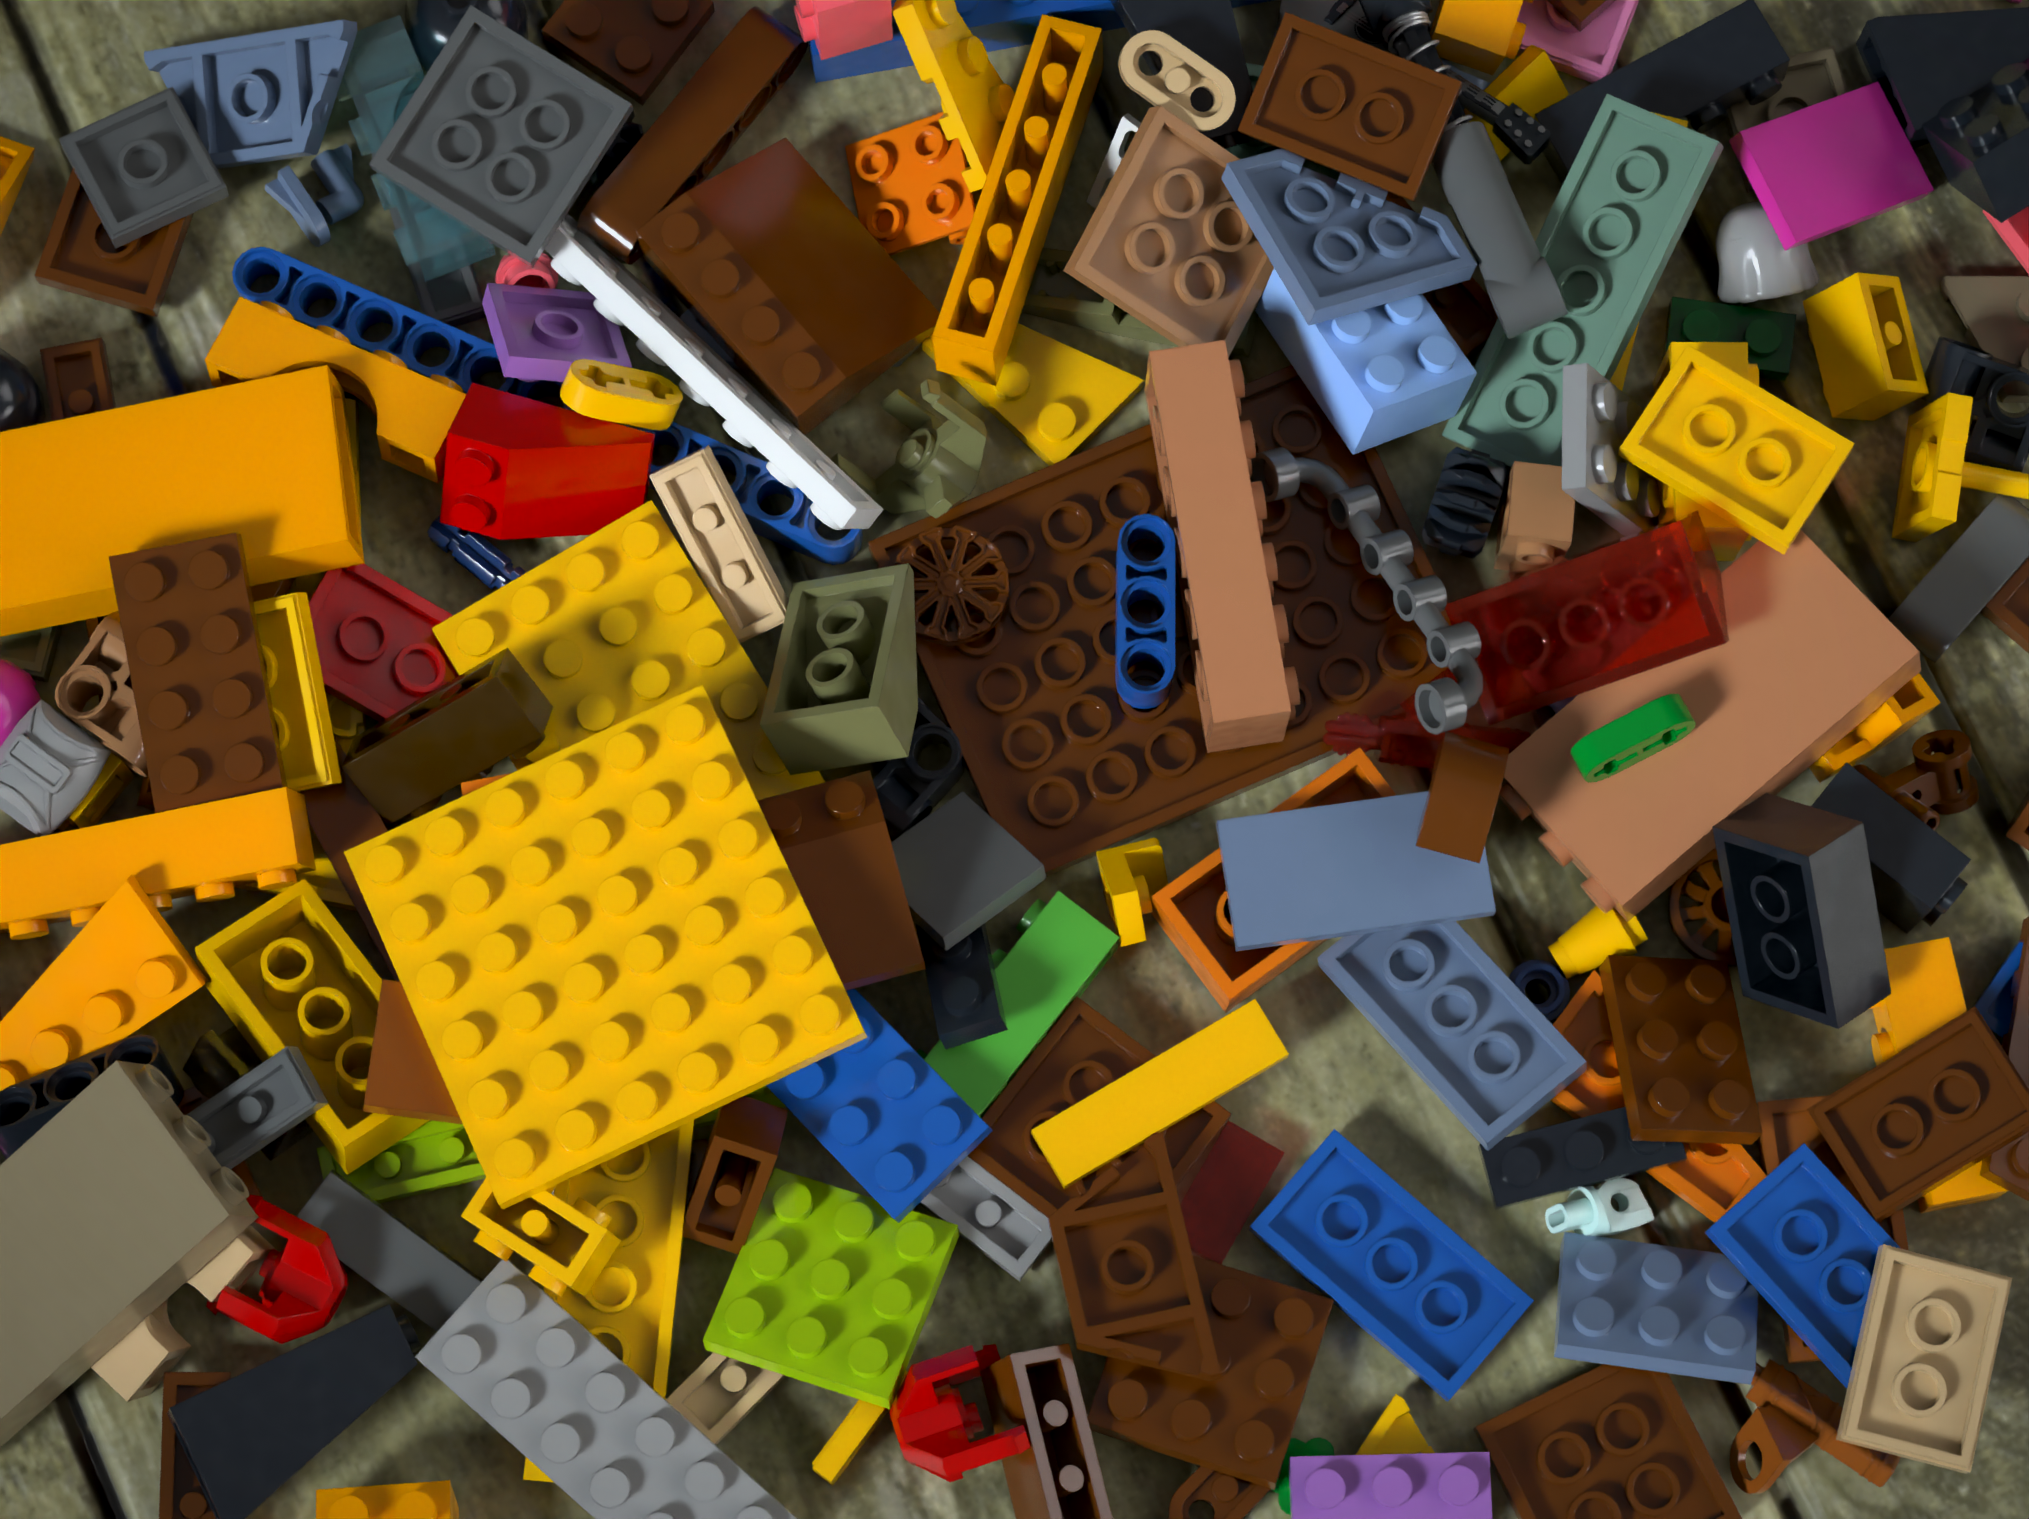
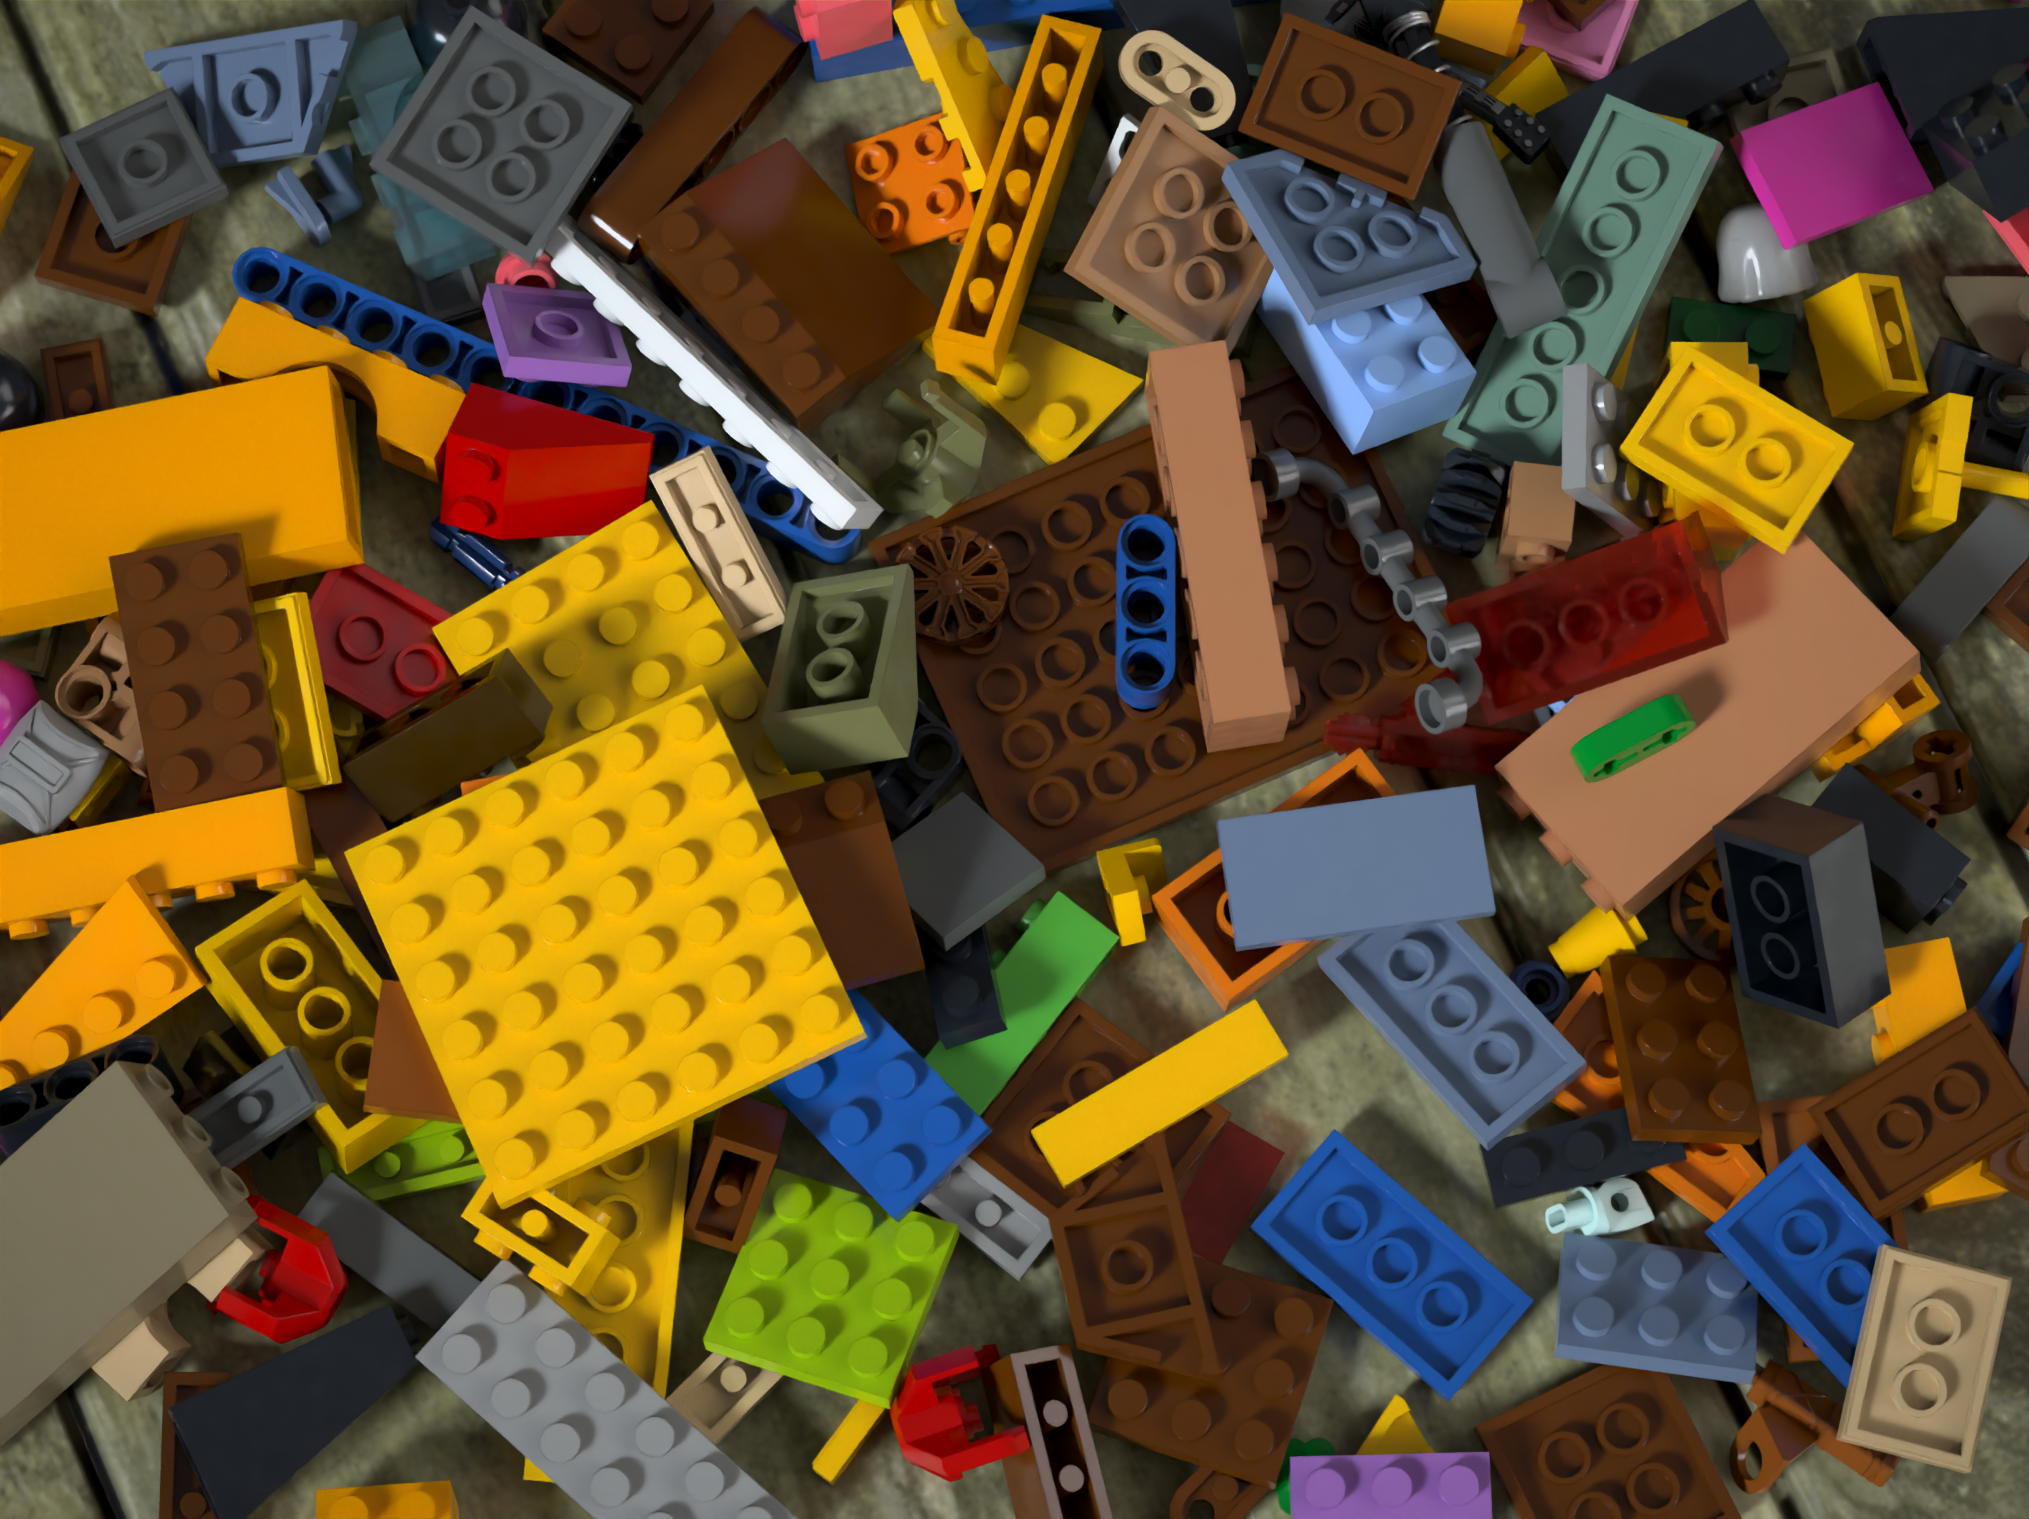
yellow beam [560,359,683,430] -> none
reddish brown brick [1416,731,1509,863] -> none

